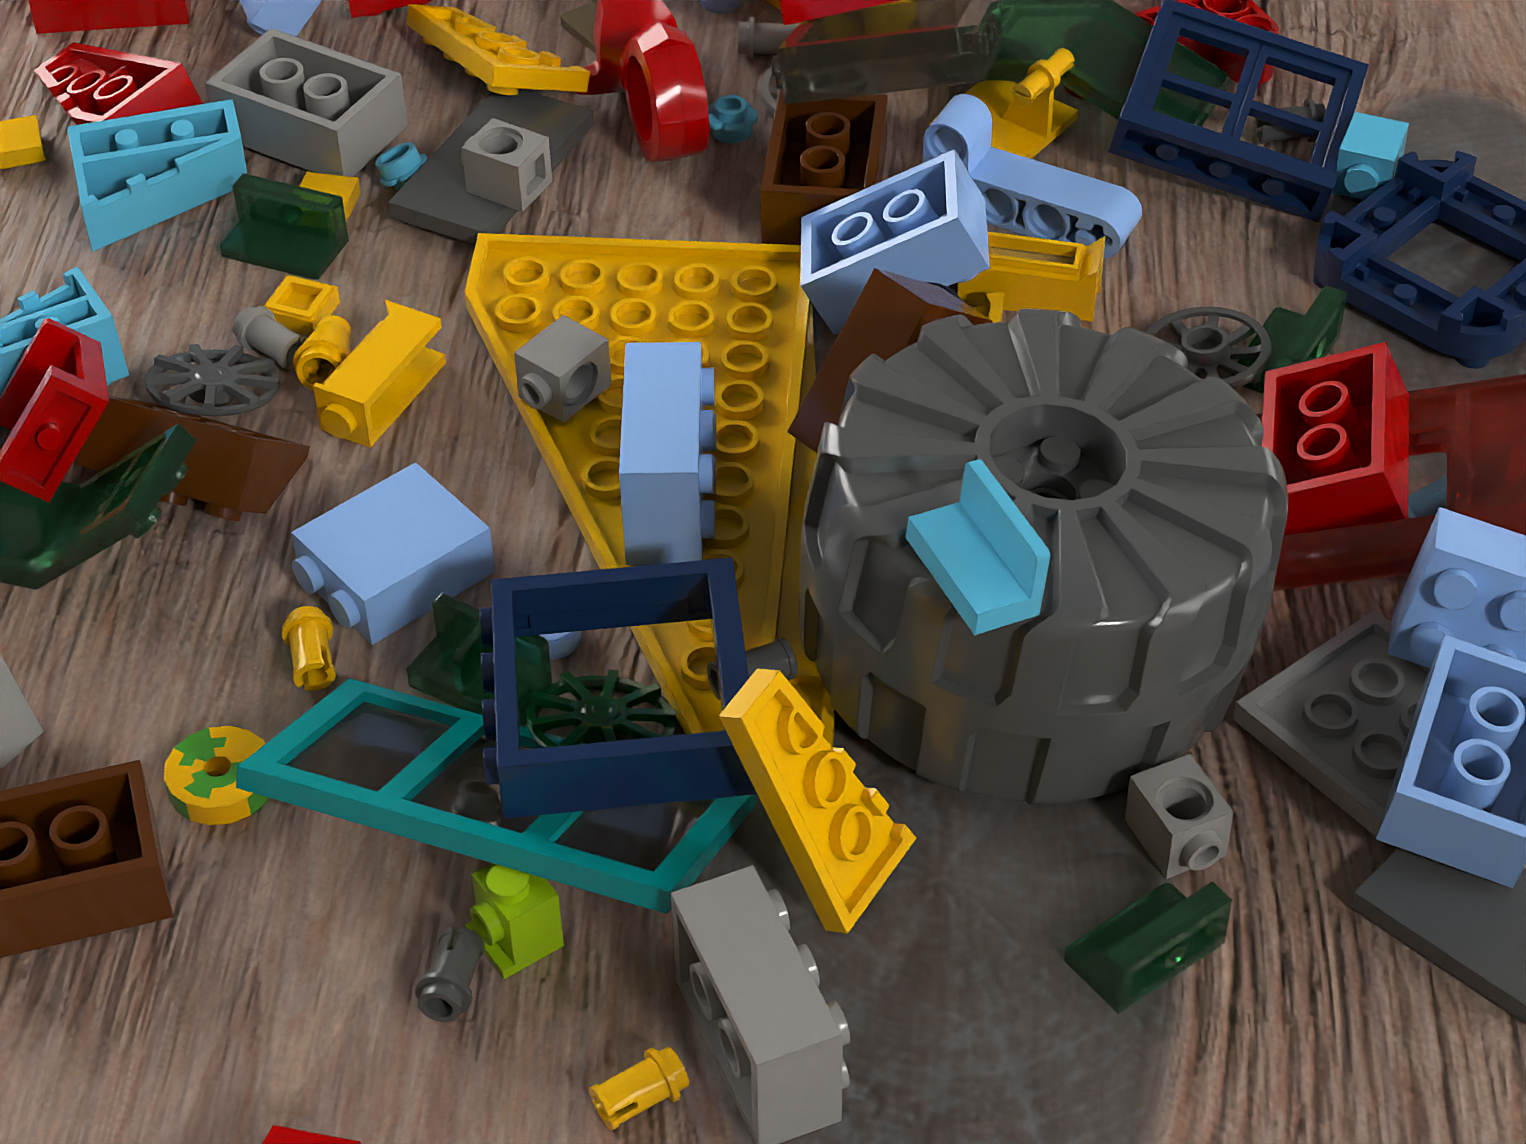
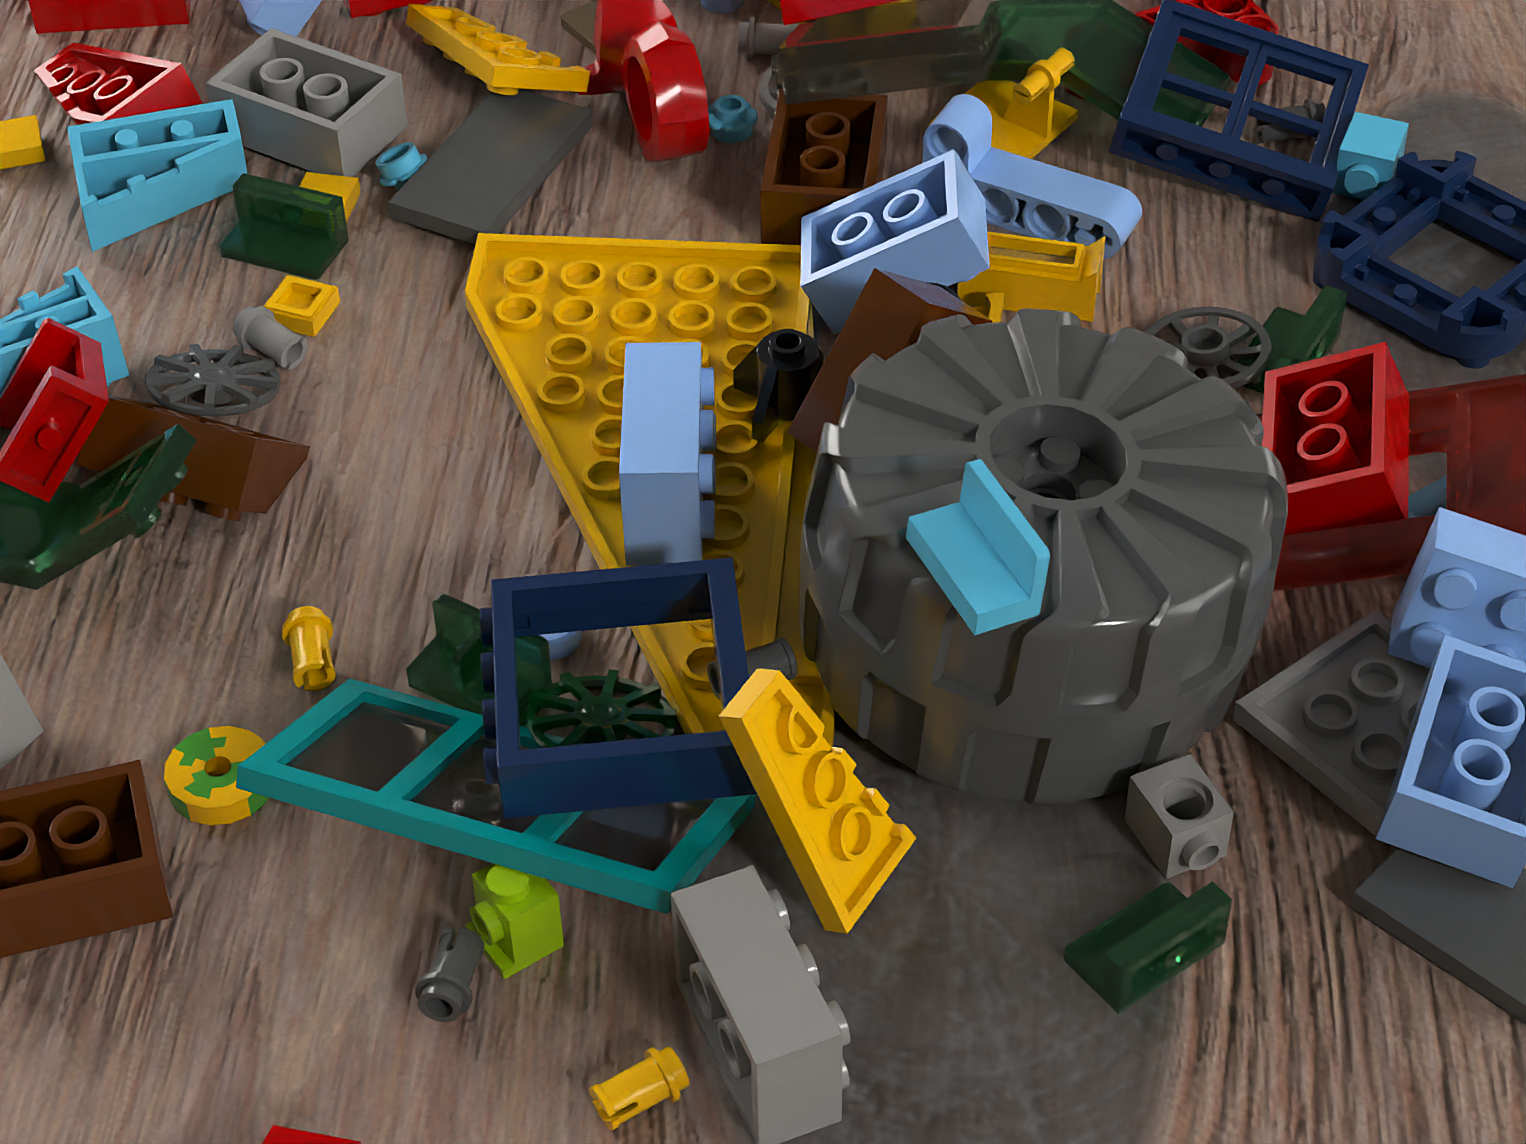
light blue brick [291,462,495,645] -> none
yellow cone [293,315,352,391] -> none
yellow window [313,300,446,448] -> none
light grey brick [461,118,552,212] -> none
light grey brick [514,315,612,423] -> none
none -> black brick [733,329,824,442]

